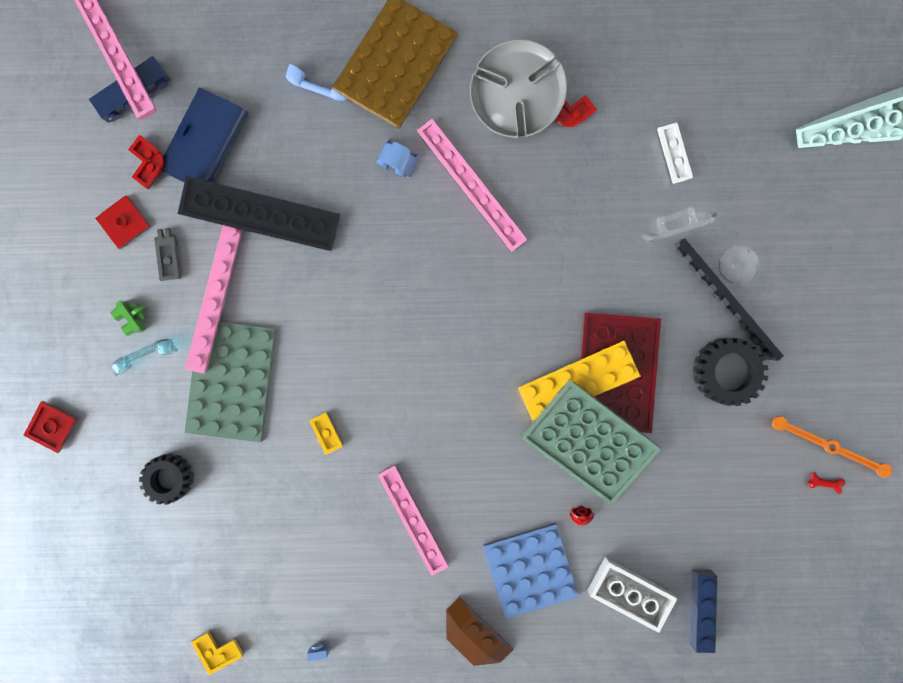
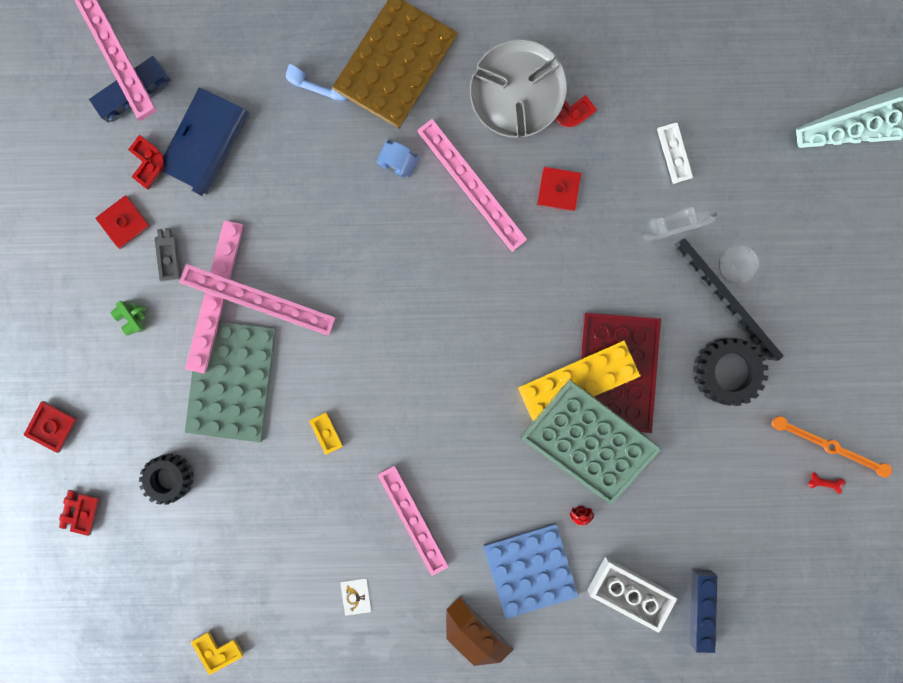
clear light blue piece [112,339,178,376] -> none
black plate [178,176,340,251] -> none
medium blue plate [307,643,330,661] -> none
none -> red plate [59,490,100,536]
none -> bright pink plate [179,264,335,336]
none -> white sticker [340,578,371,616]
none -> red plate [537,167,581,212]

